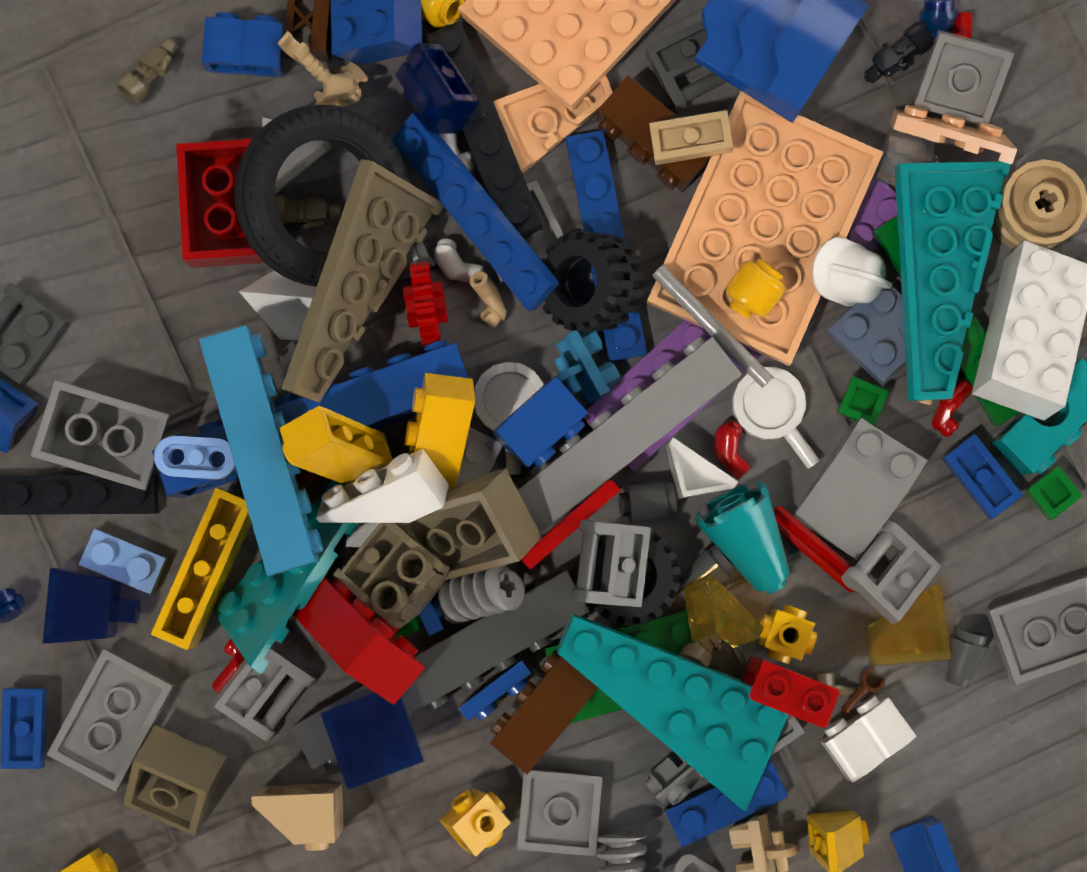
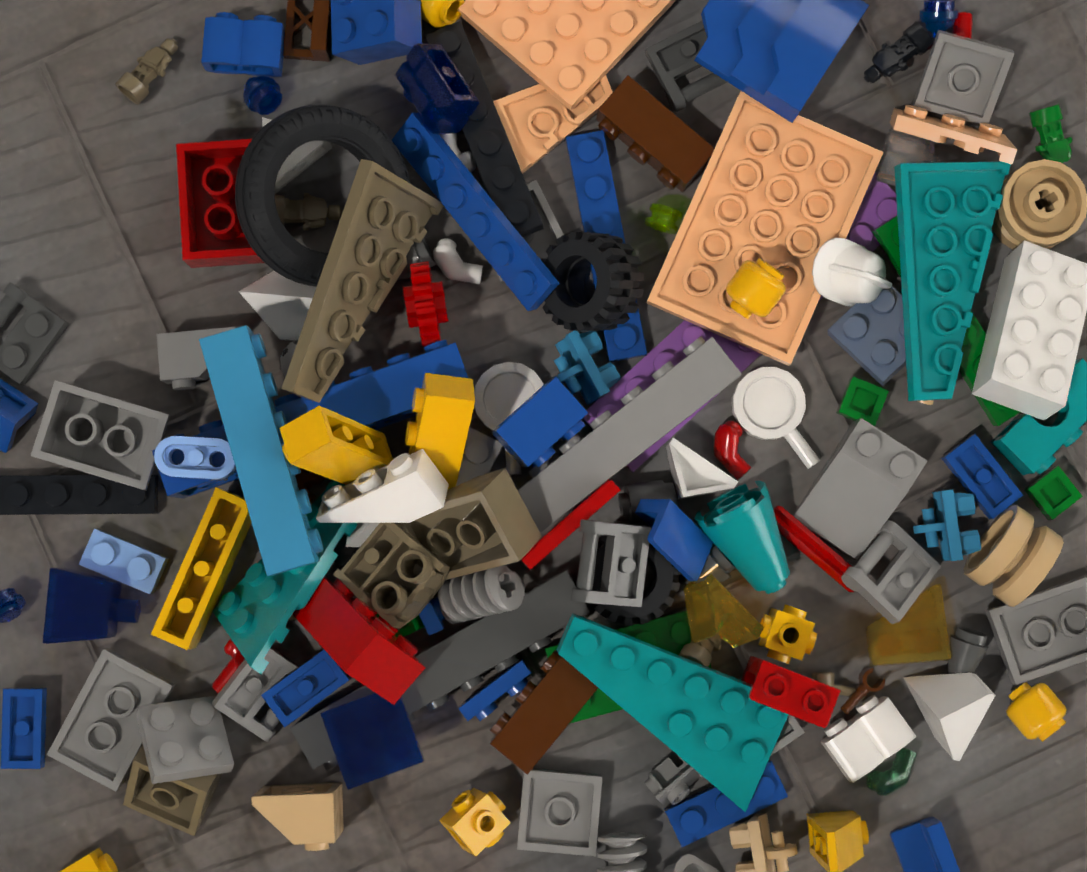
tan piece [278,31,368,108] -> none
tan arm [469,271,507,328] -> none
tan plate [649,110,733,165] -> none
light grey bar [652,265,774,388] -> none
red arm [931,379,973,437] -> none
none -> light grey plate [136,696,234,784]
none -> light grey slope [156,326,236,390]
none -> clear blue plate [243,76,282,115]
none -> blue panel [261,650,352,728]
none -> blue panel [635,499,714,581]
none -> clear neon green bush [645,203,683,234]
none -> clear green arm [866,747,917,796]
none -> white slope [903,672,996,761]
none -> dark azure hips [913,489,981,561]
none -> tan wheel [964,505,1064,607]
none -> yellow head [1006,682,1067,742]
none -> green piece [1029,104,1072,166]

